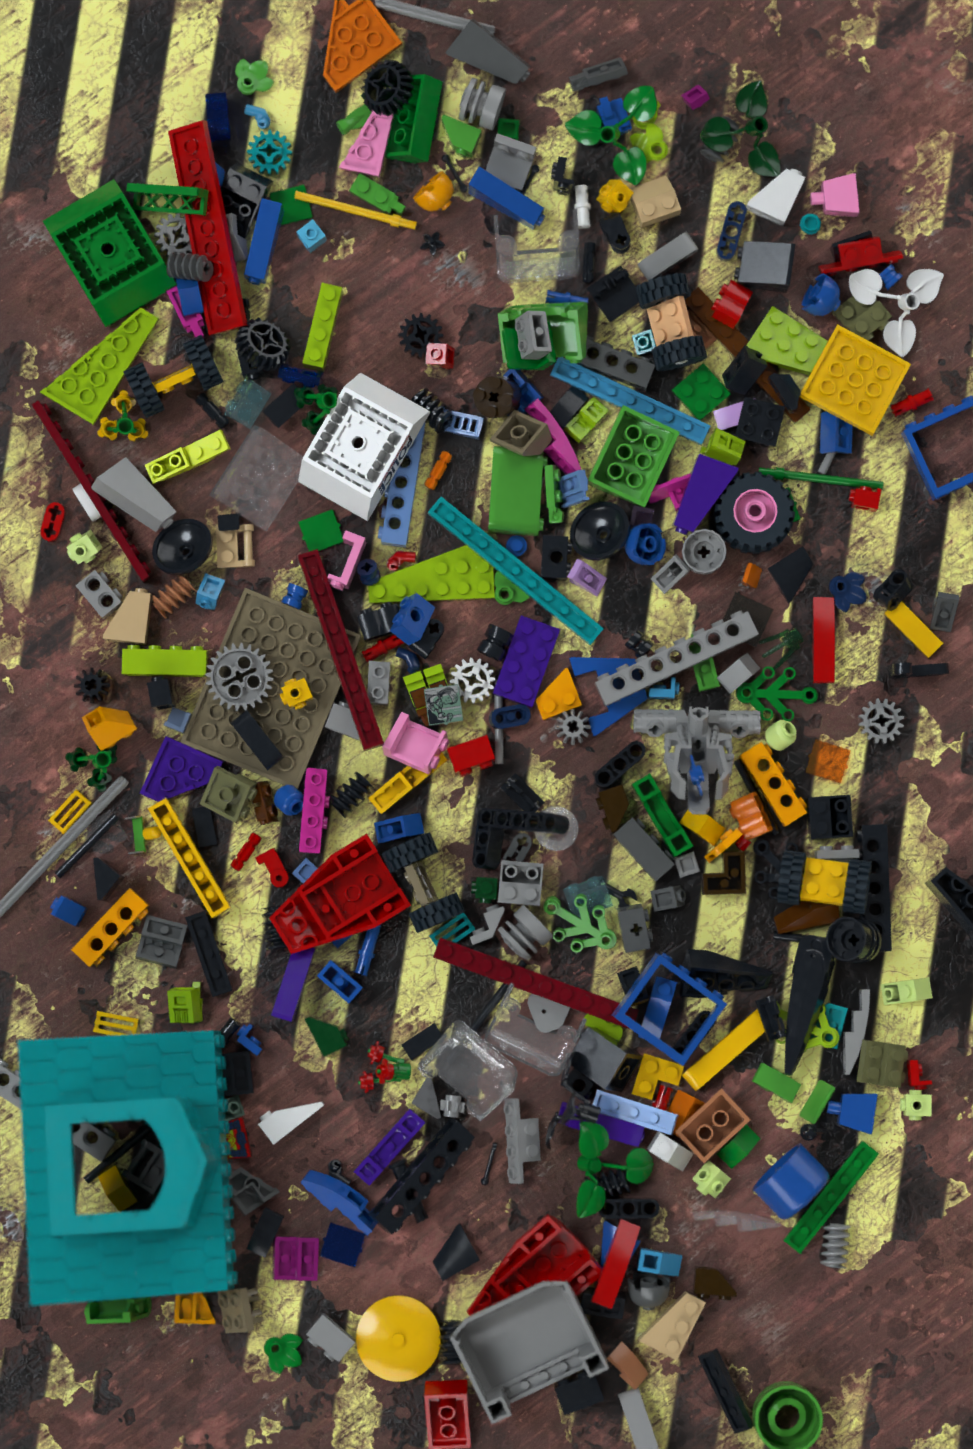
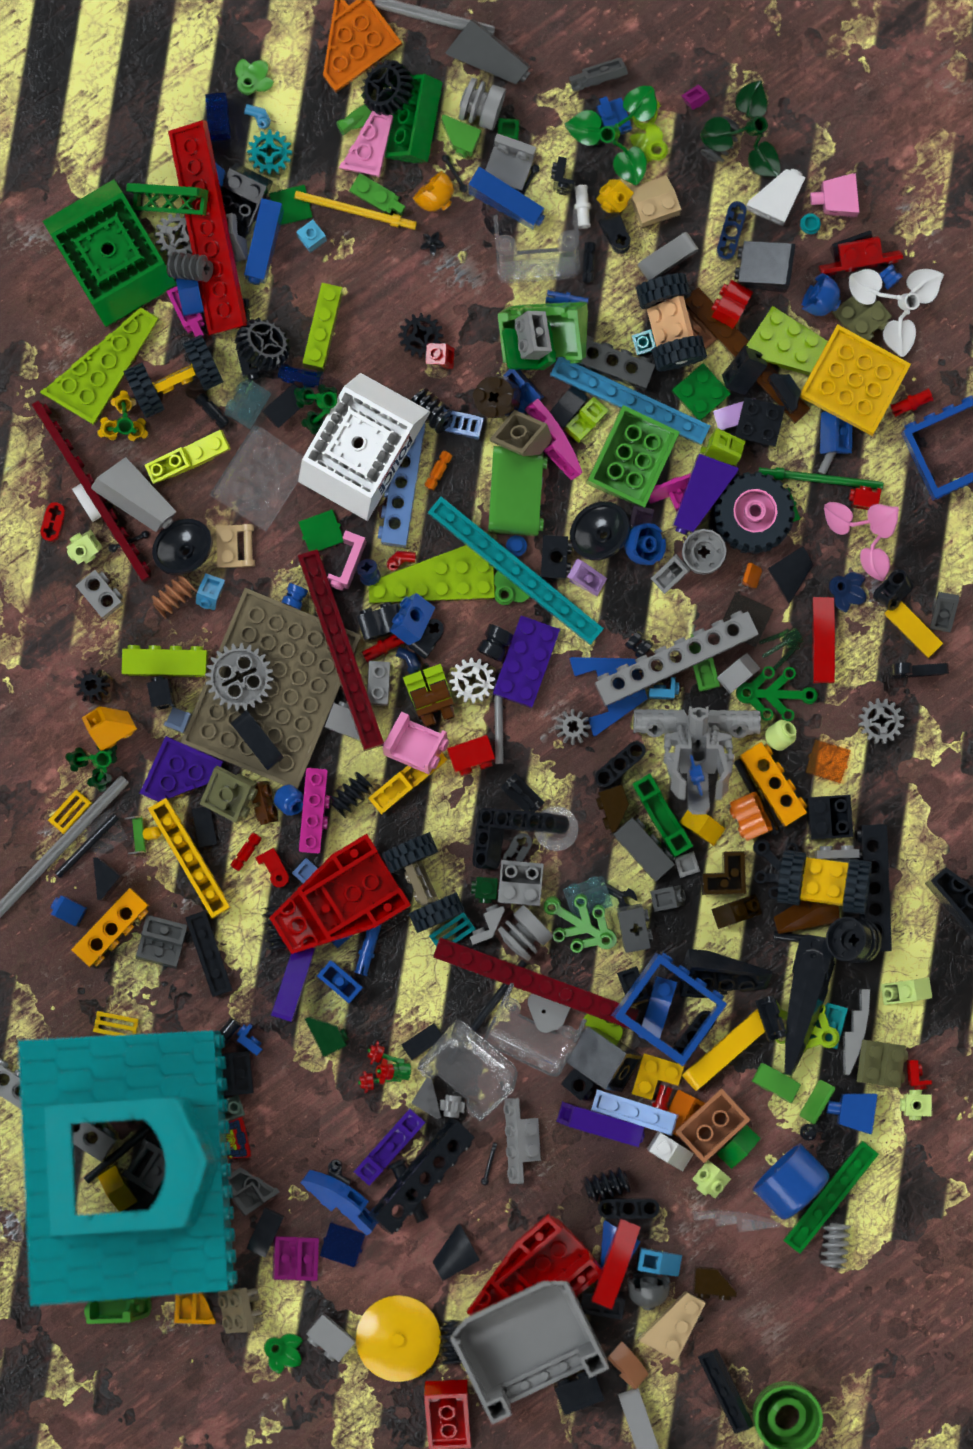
tan slope [103,588,152,645] -> none
lime piece [167,982,203,1023] -> none
black slope [217,513,240,531] -> none
white slope [258,1101,325,1145] -> none
yellow brick [280,678,314,710] -> none
blue slope [374,813,424,844] -> none
piece [424,684,463,726] -> none
dark blue plate [489,704,531,729] -> none
light orange wing [535,668,582,720] -> none
bright green hinge [544,465,564,523] -> none
black plant [545,1051,601,1149] -> none
medium blue plate [558,470,590,508] -> none
green plant [576,1121,654,1218] -> none
black hinge [586,265,639,322] -> none
light orange wing [704,829,743,863] -> none
red hand [735,835,752,851] -> none
none -> black hinge [108,531,150,553]
none -> dark brown slope [711,894,762,929]
none -> bright pink plant [824,502,899,581]

